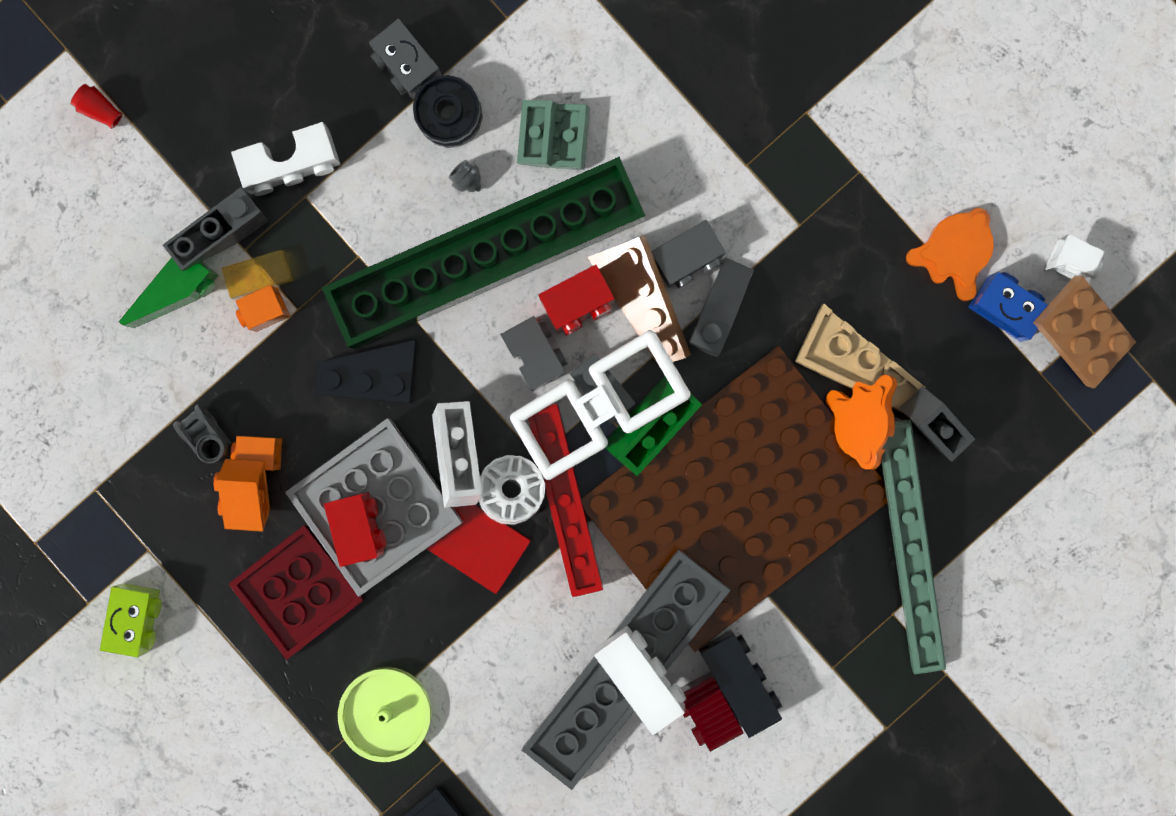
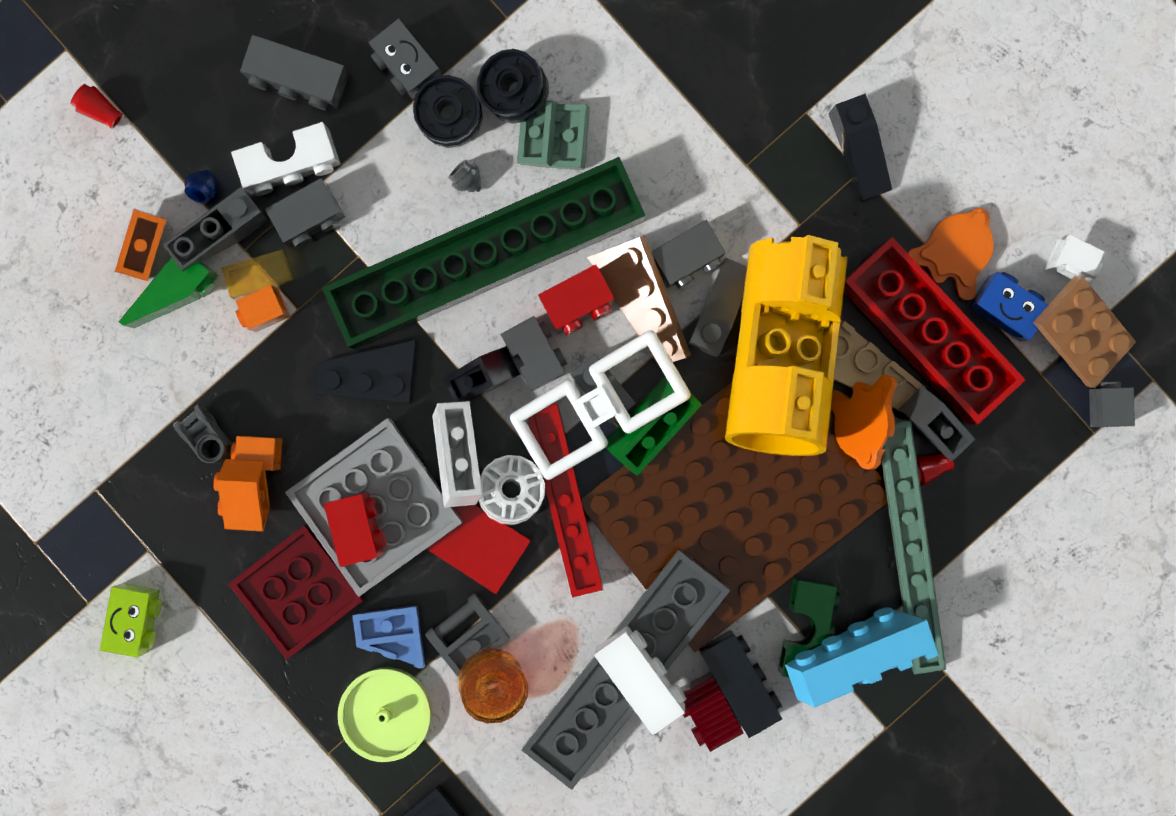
none -> orange brick [115,208,167,281]
none -> clear blue plate [184,170,218,203]
none -> dark grey brick [240,35,349,110]
none -> dark grey brick [265,178,345,248]
none -> medium blue wing [352,605,426,669]
none -> dark grey plate [425,593,510,679]
none -> black slope [443,346,520,402]
none -> clear orange wheel [457,649,528,724]
none -> black wheel [477,49,549,124]
none -> yellow cylinder [725,235,848,456]
none -> dark green arch [778,577,840,677]
none -> medium azure wedge [785,607,939,708]
none -> black slope [828,93,892,202]
none -> red brick [844,237,1025,424]
none -> red cone [916,453,954,487]
none -> dark grey brick [1089,382,1135,427]

